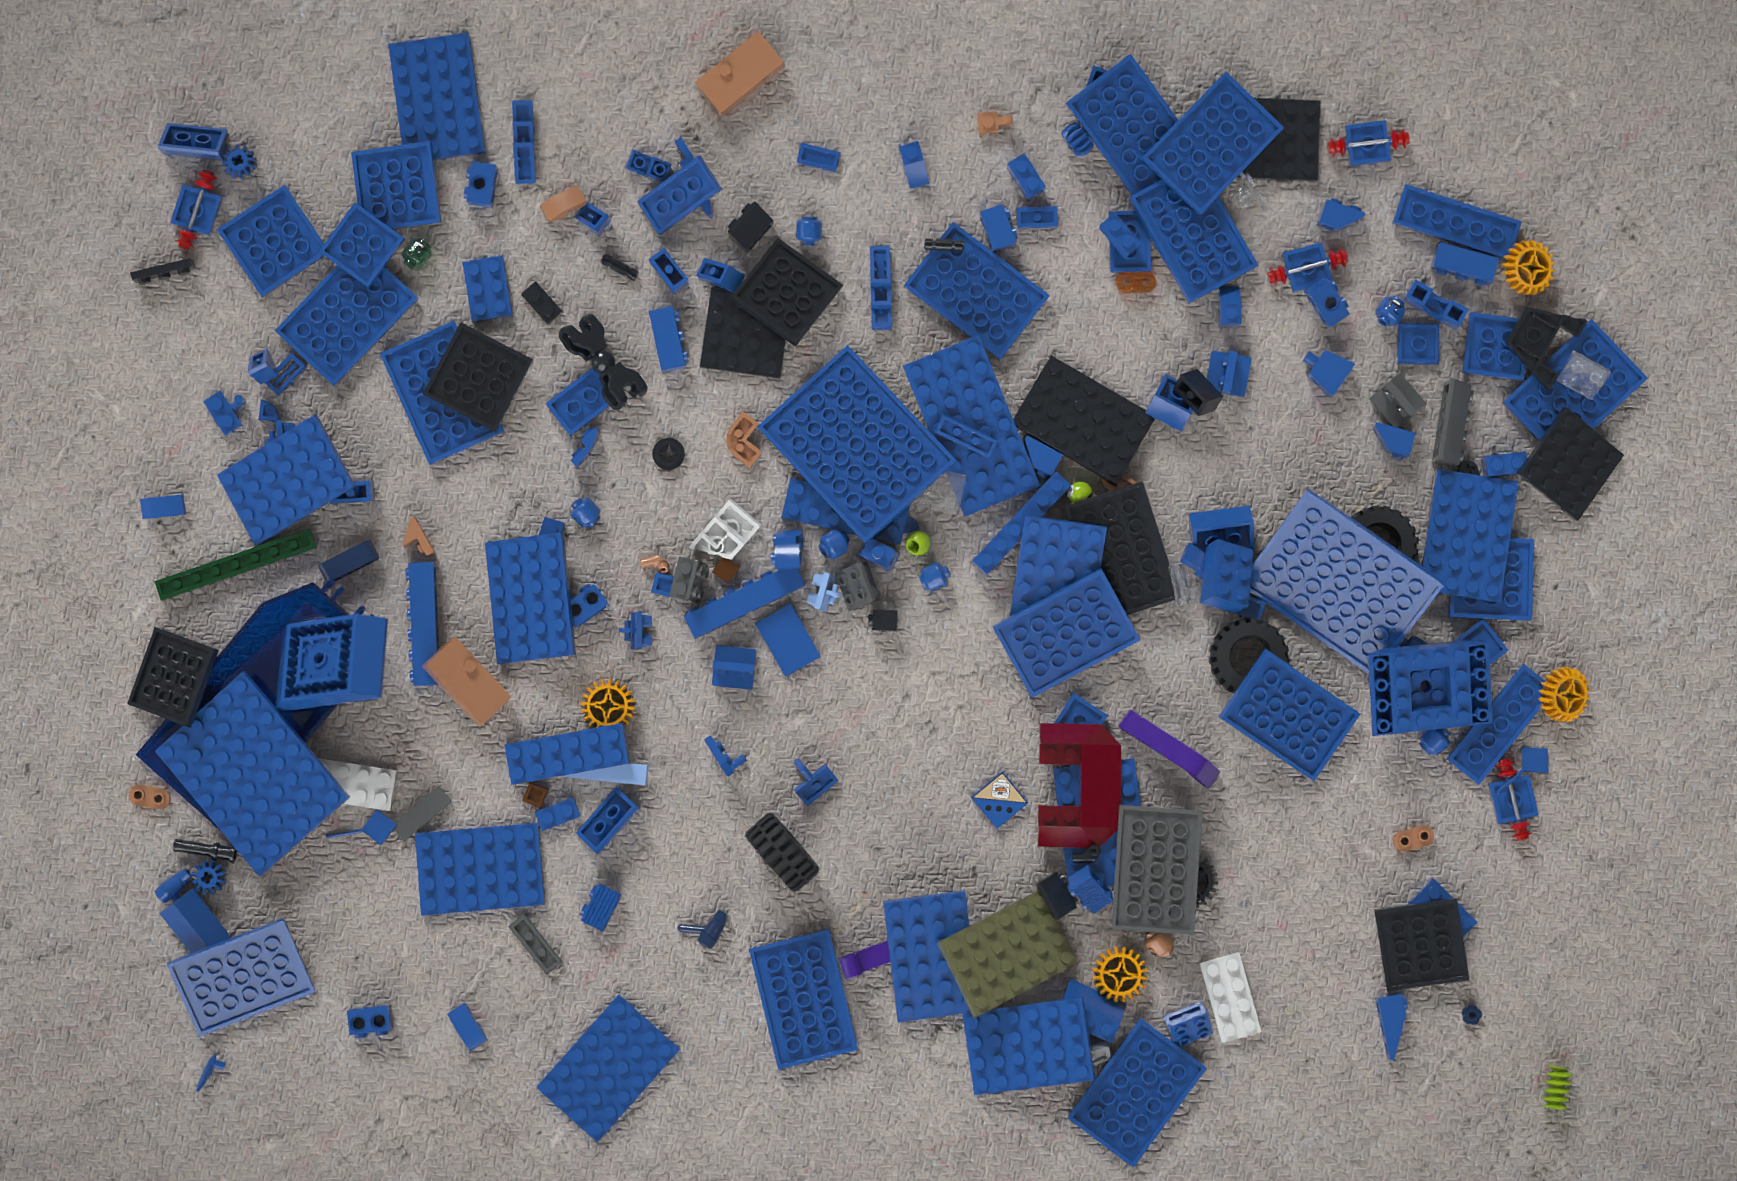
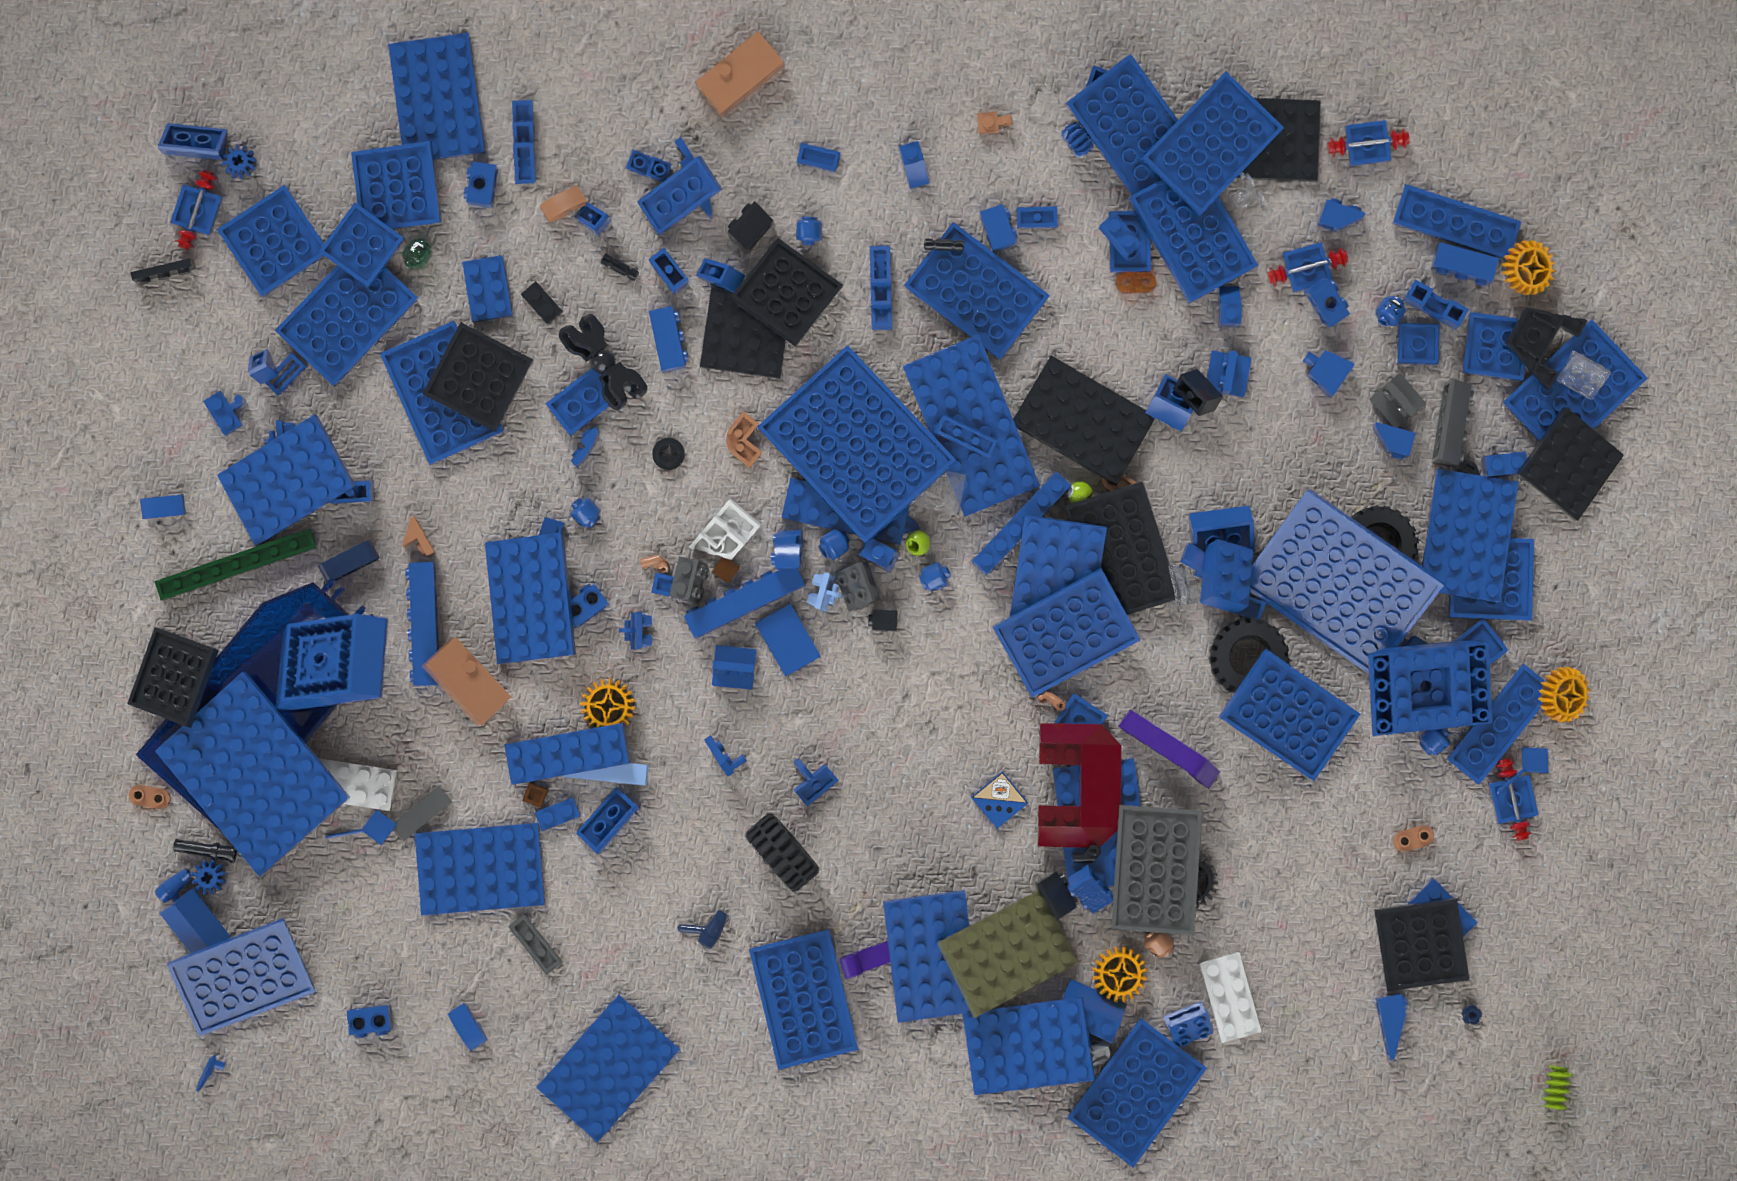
blue tile [258,399,280,422] -> none
blue brick [579,883,622,932] -> none
blue brick [1006,153,1046,202] -> none
blue slope [1024,436,1063,479] -> none
none -> nougat arm [1037,690,1066,711]

